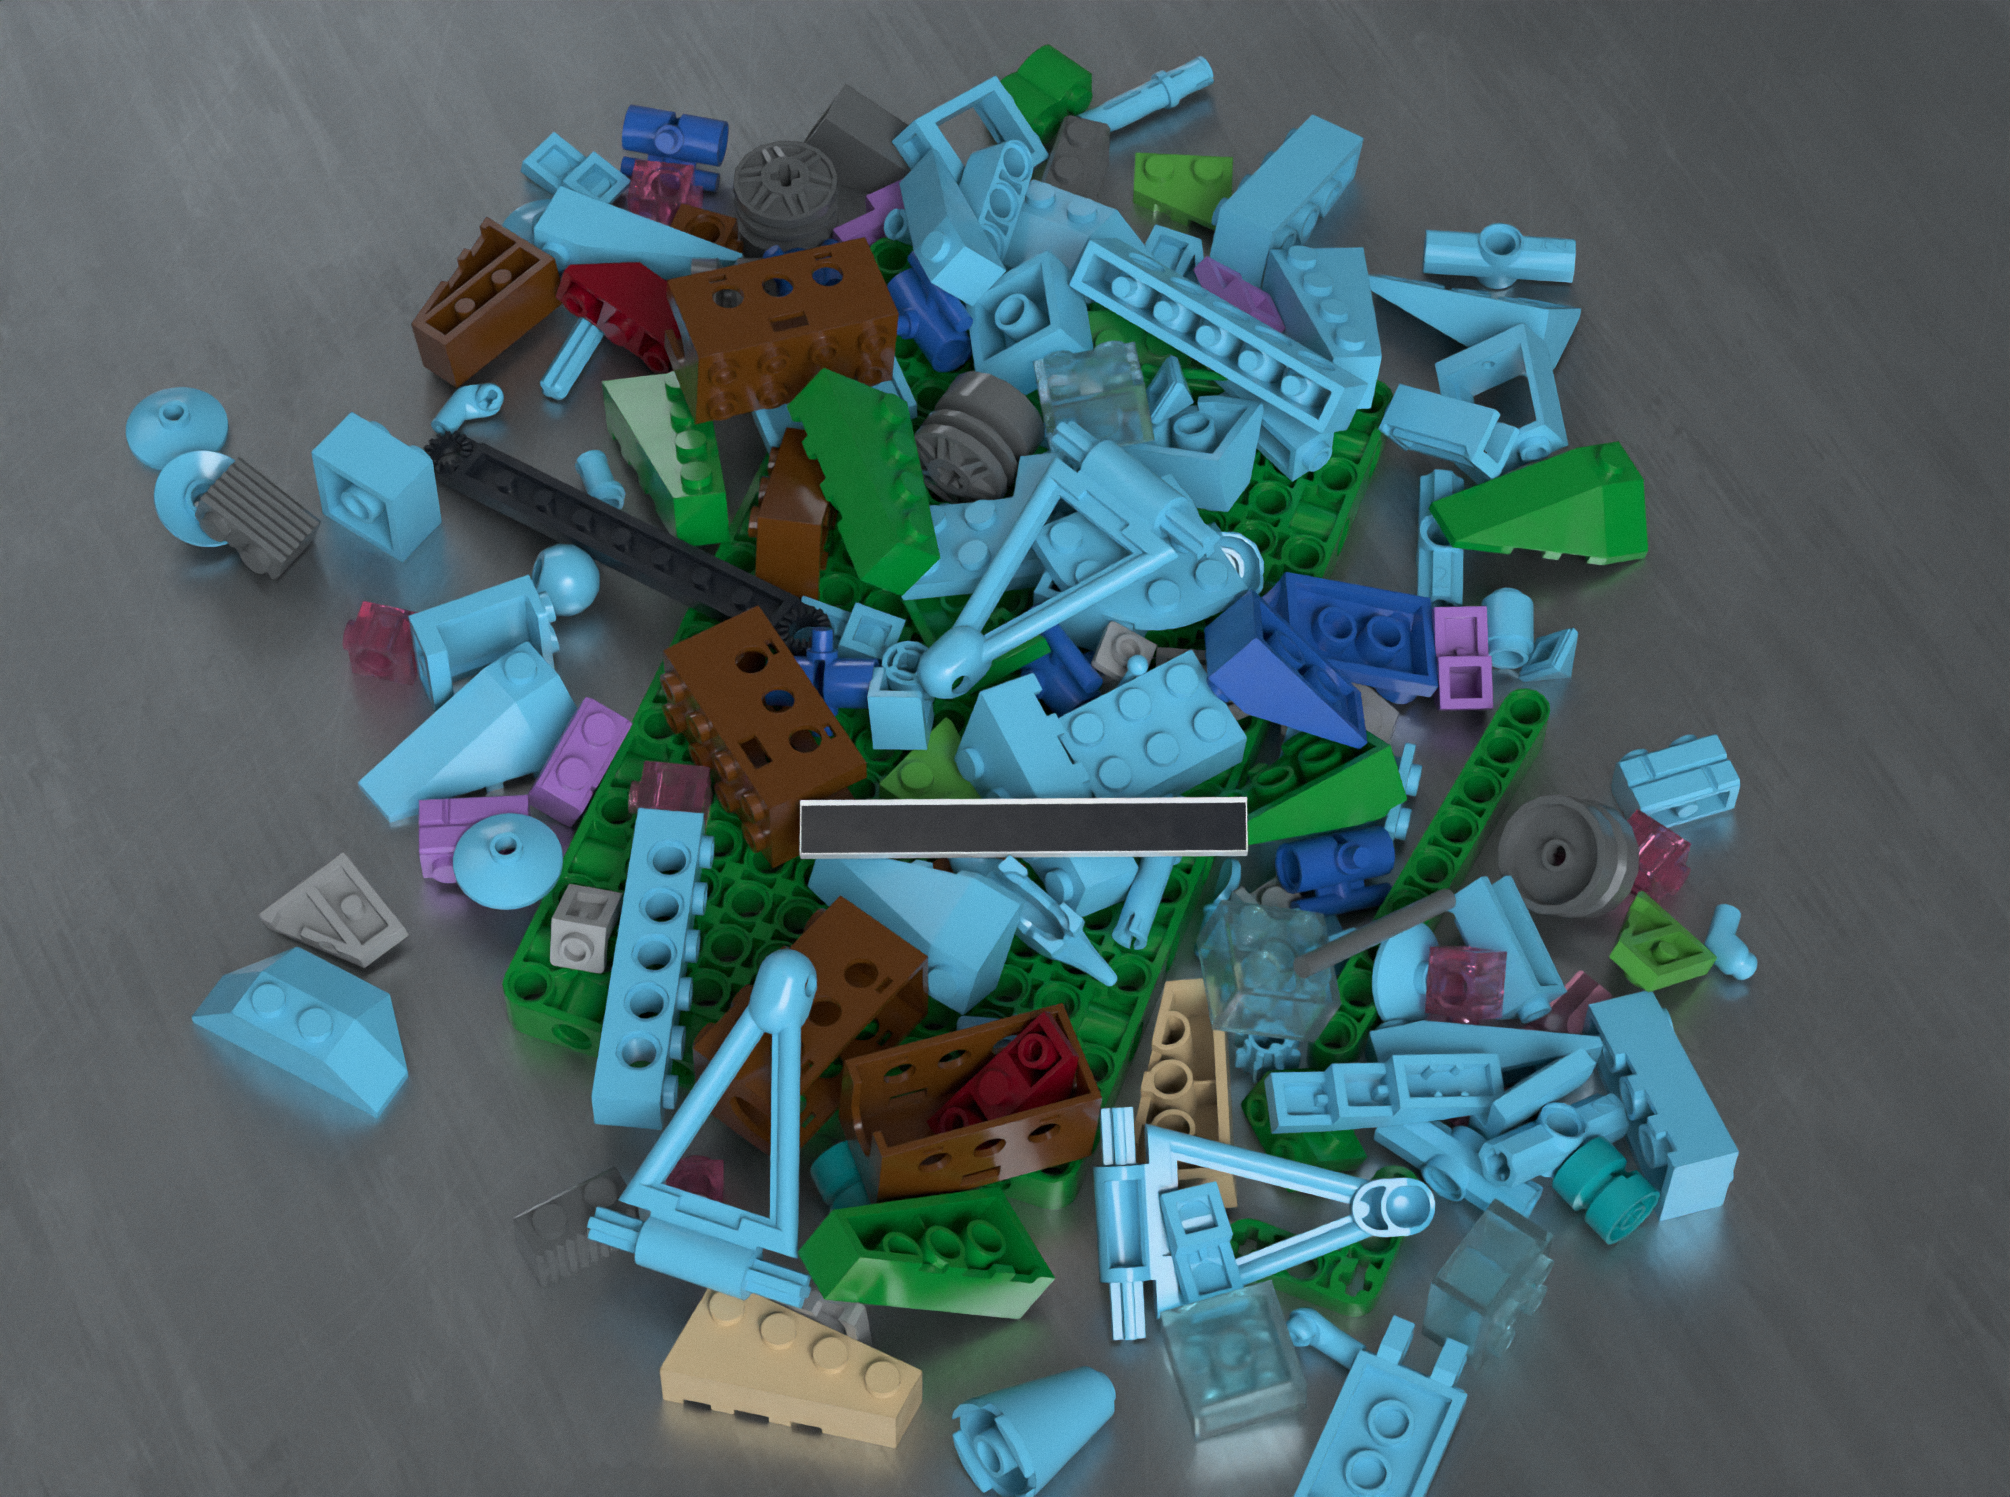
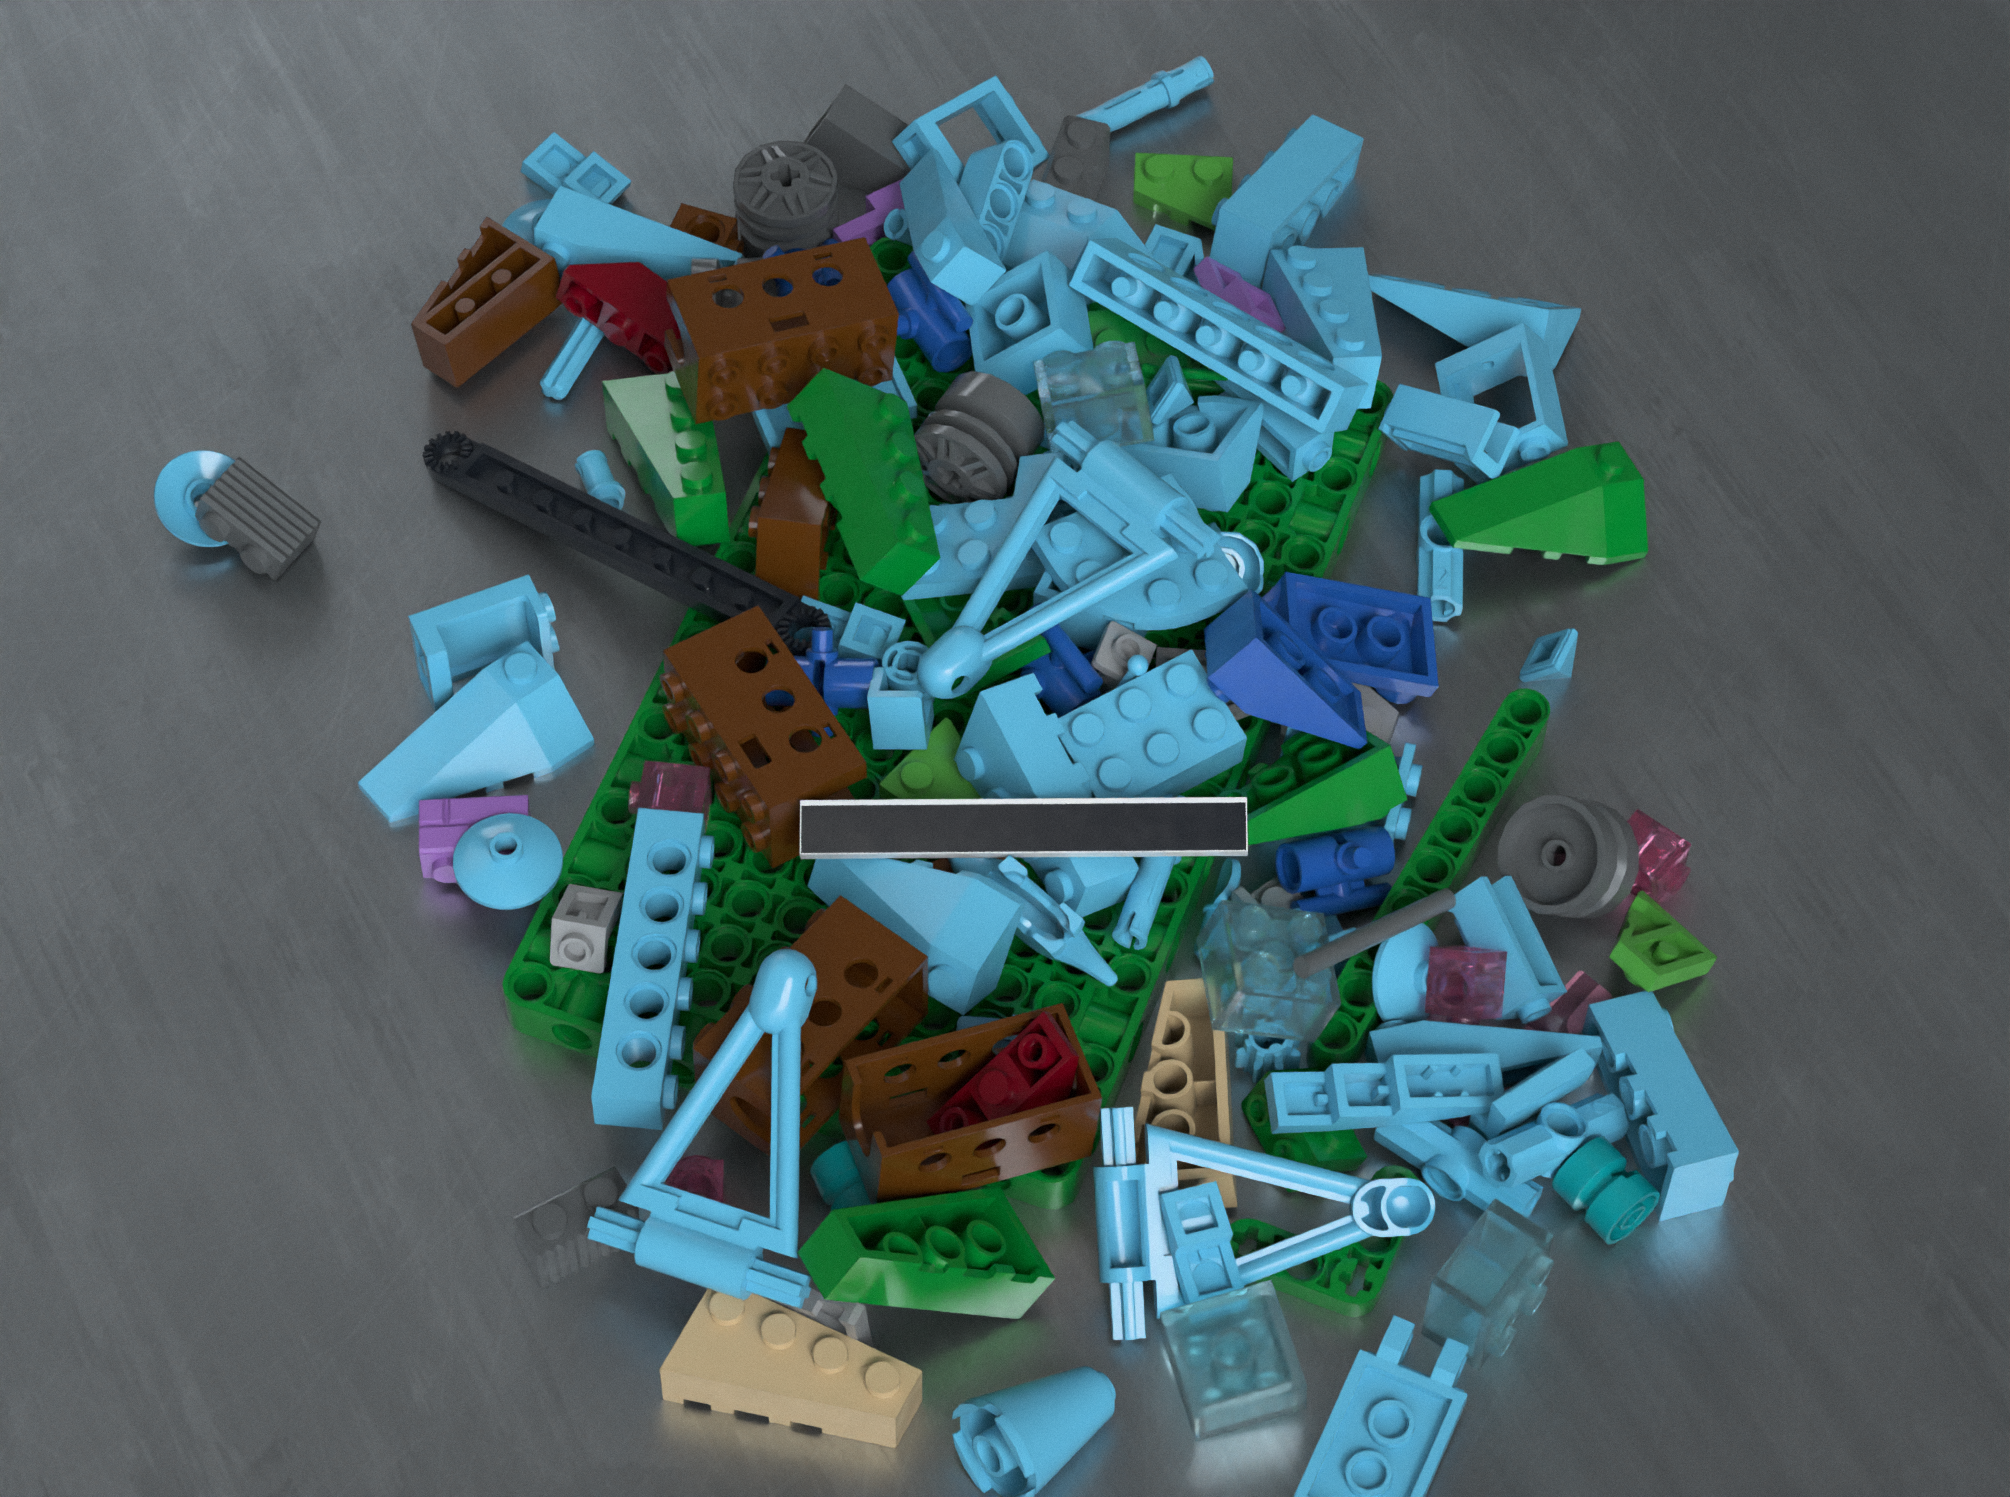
medium azure dish [126,387,229,471] -> none
medium azure wedge [192,946,409,1119] -> none
light grey wing [258,851,409,968] -> none
medium azure brick [311,412,442,563] -> none
clear pink brick [343,601,418,686] -> none
medium azure arm [431,383,504,436] -> none
medium lavender brick [527,697,632,827] -> none
medium azure piece [531,544,600,617] -> none
blue pin [620,104,729,192] -> none
clear pink brick [627,159,703,227] -> none
green brick [1000,44,1093,144] -> none
medium azure arm [1283,1307,1367,1370] -> none
medium azure piece [1422,223,1576,289] -> none
medium lavender brick [1432,606,1493,711] -> none
medium azure brick [1481,588,1534,669] -> none
medium azure brick [1611,734,1741,837] -> none
medium azure arm [1704,904,1758,980] -> none

